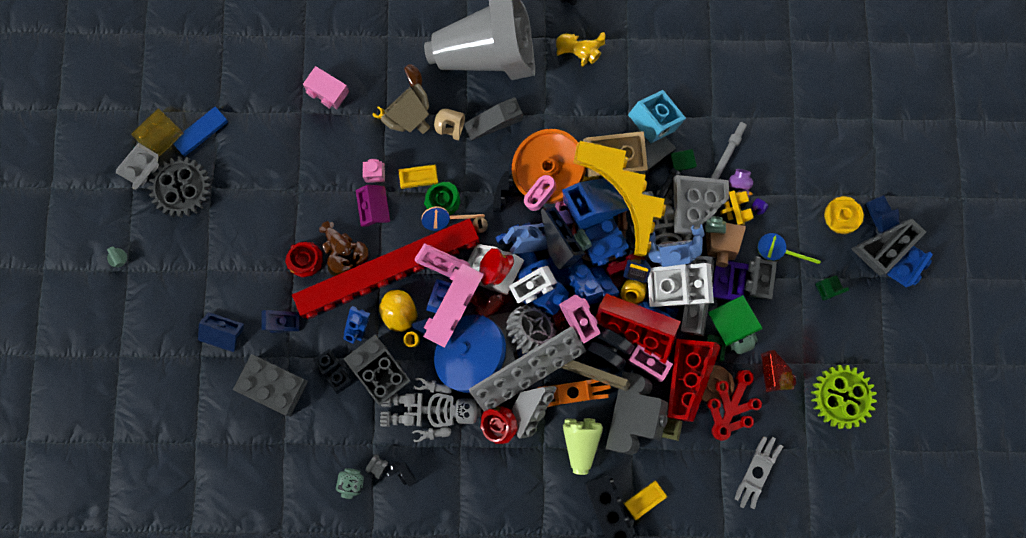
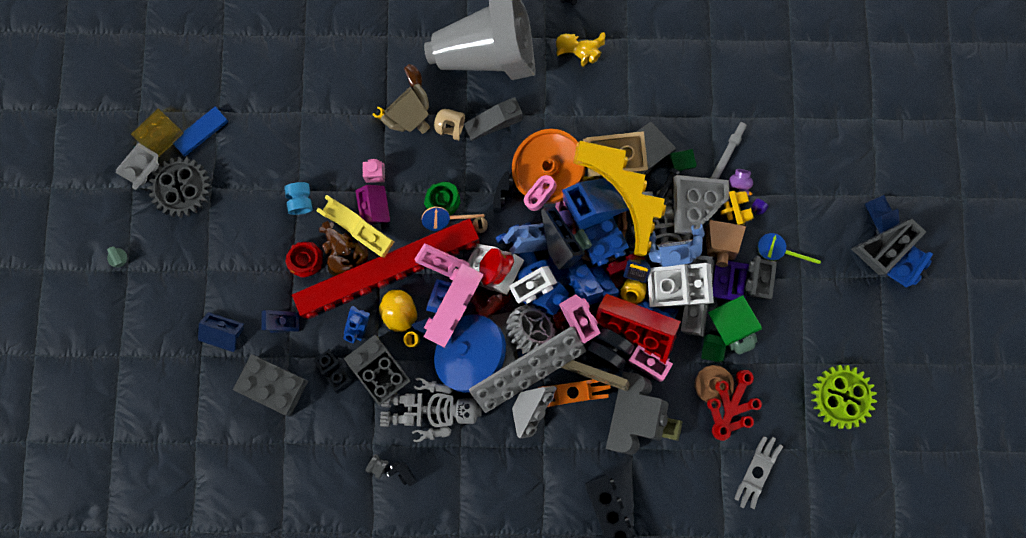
bright pink brick [303,66,349,109] -> none
sand green head [336,468,364,499] -> none
yellow tile [398,164,438,189] -> none
red hat [480,405,518,444] -> none
yellowish green cone [563,418,603,475] -> none
yellow tile [623,480,667,520] -> none
medium azure brick [628,90,686,143] -> none
red wedge [668,339,721,422] -> none
sand green plate [705,216,726,233] -> none
clear red slope [761,350,796,392] -> none
dark green panel [815,275,849,301] -> none
yellow tile [824,196,864,234] -> none
none -> dark azure wheel [284,182,313,215]
none -> light yellow piece [316,195,394,258]

